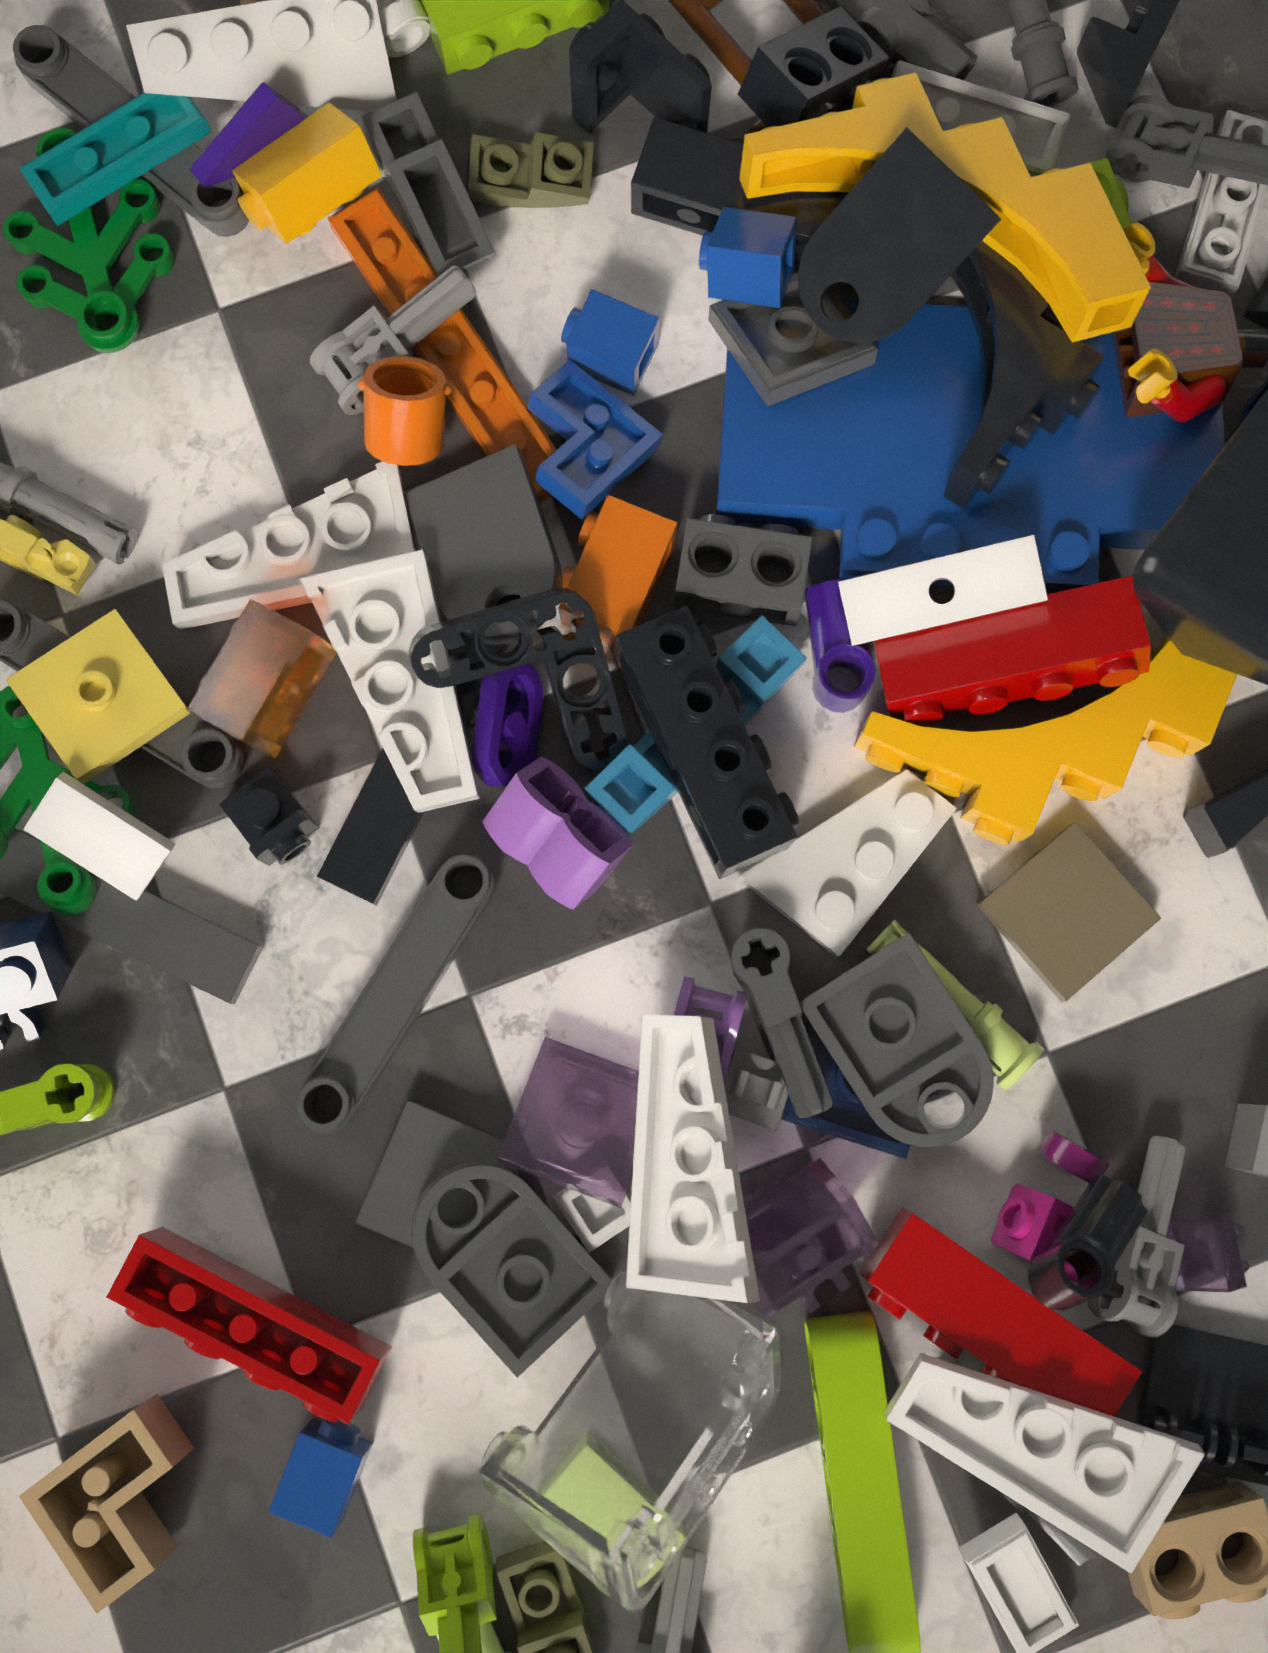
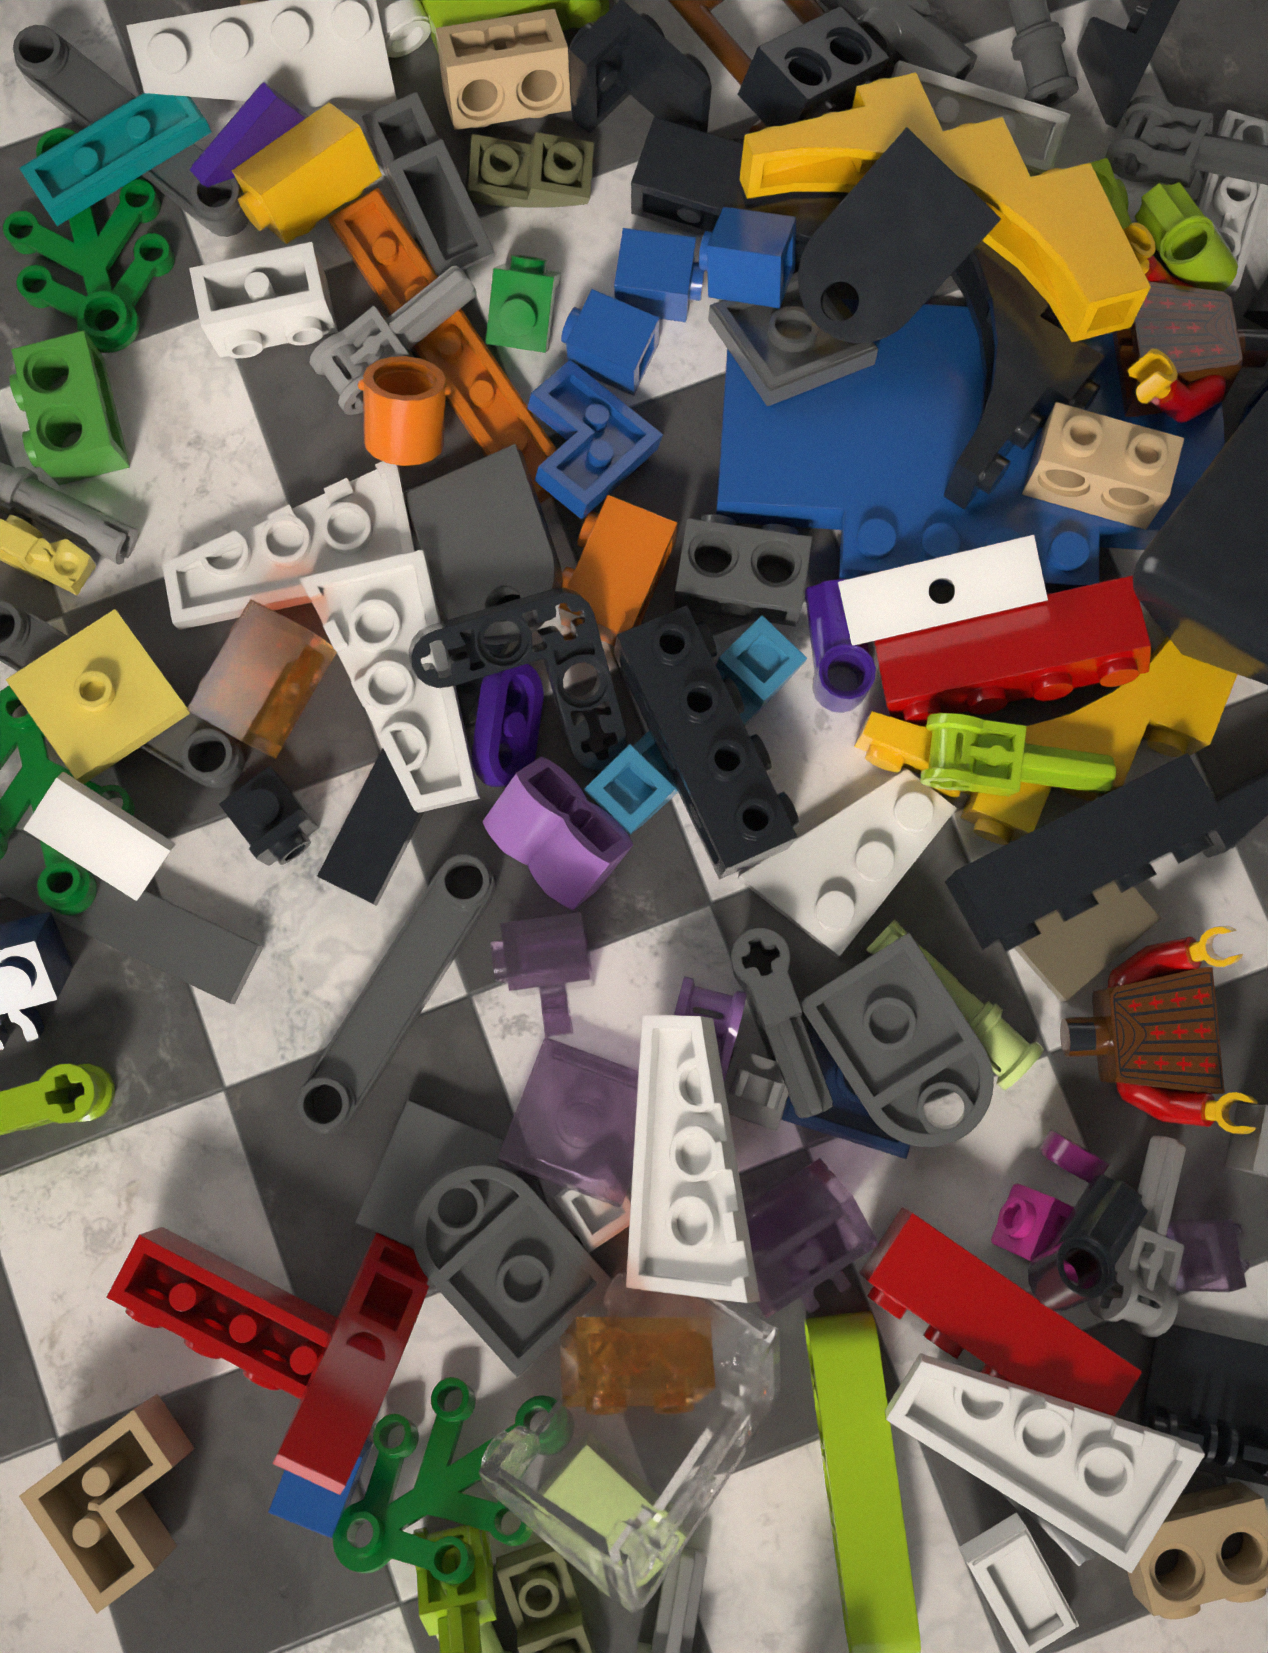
none -> bright green brick [9,331,130,486]
none -> white brick [189,242,338,358]
none -> red slope [272,1233,429,1495]
none -> green plant [333,1377,573,1585]
none -> tan brick [435,9,571,130]
none -> green bracket [486,255,561,353]
none -> clear purple brick [491,912,594,1037]
none -> clear orange brick [560,1317,716,1415]
none -> blue brick [614,228,705,322]
none -> lime connector [920,713,1116,797]
none -> black brick [945,753,1228,952]
none -> tan brick [1022,402,1184,530]
none -> torso [1060,926,1258,1134]
none -> lime piece [1134,182,1238,292]

